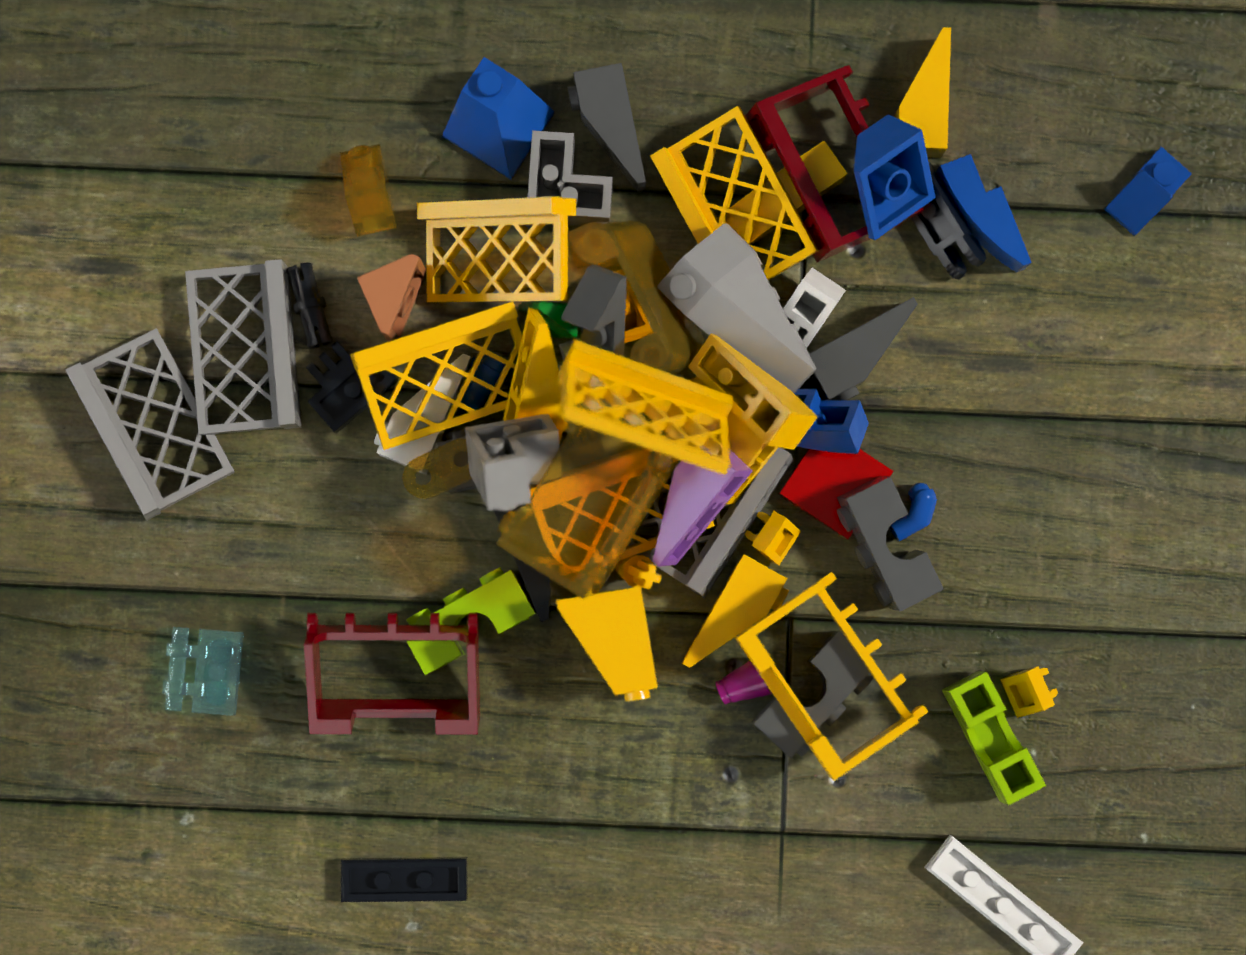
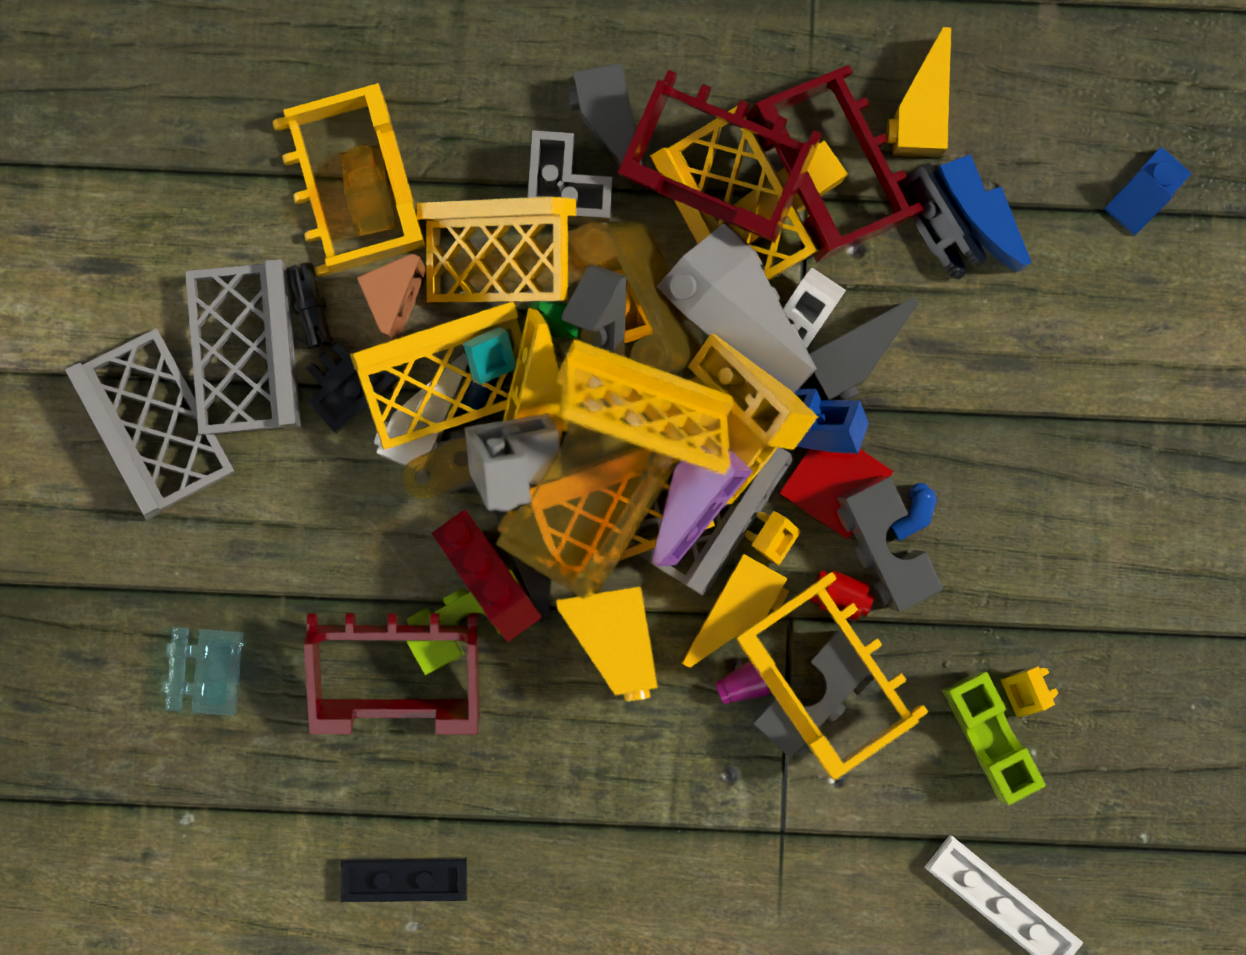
blue slope [442,57,555,180] -> none
yellow axle [615,555,661,589] -> none
blue slope [854,114,936,241] -> none
none -> yellow hinge [273,83,426,277]
none -> dark red arch [431,509,542,642]
none -> teal plate [463,327,516,385]
none -> dark red hinge [617,70,822,243]
none -> red brick [810,570,875,622]

